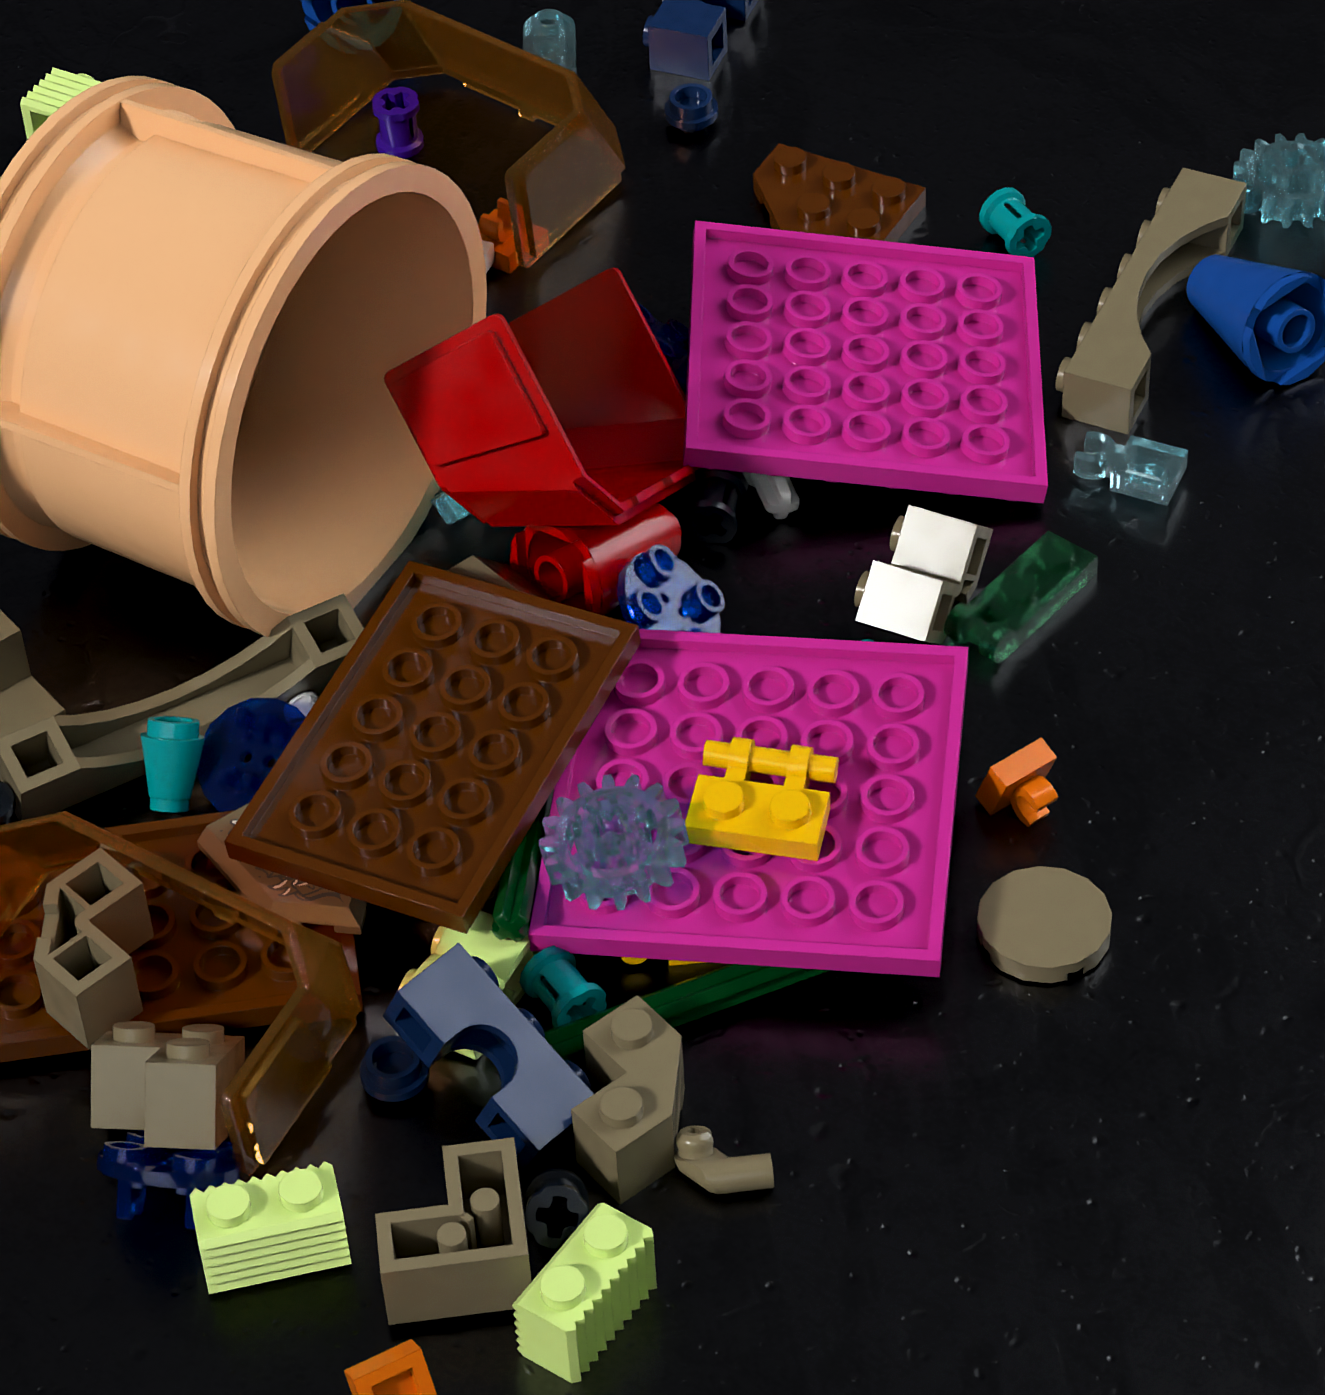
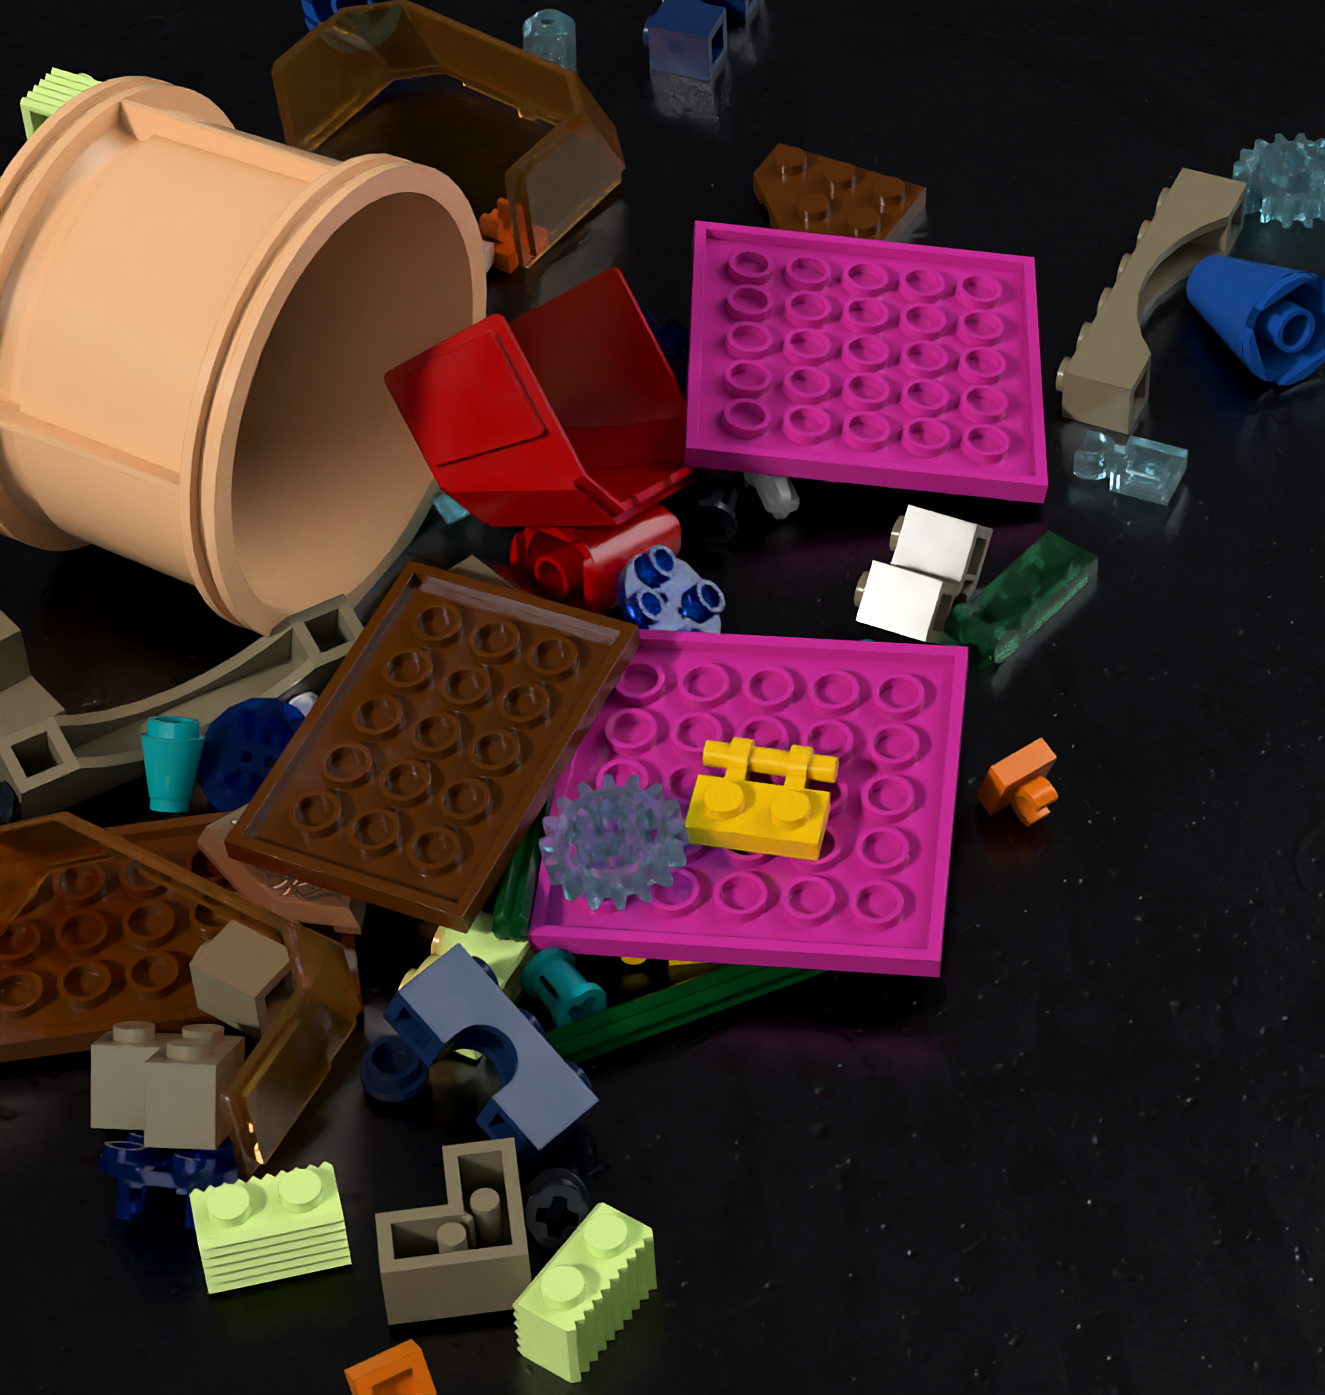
dark tan brick [33,847,154,1049] -> none
dark purple bush [372,86,424,159] -> none
dark tan brick [571,995,685,1205] -> none
dark blue plate [664,83,718,132] -> none
dark tan arm [673,1125,774,1194] -> none
dark tan tile [977,866,1112,983] -> none
teal bush [979,187,1052,257] -> none
none -> dark tan brick [189,919,305,1042]

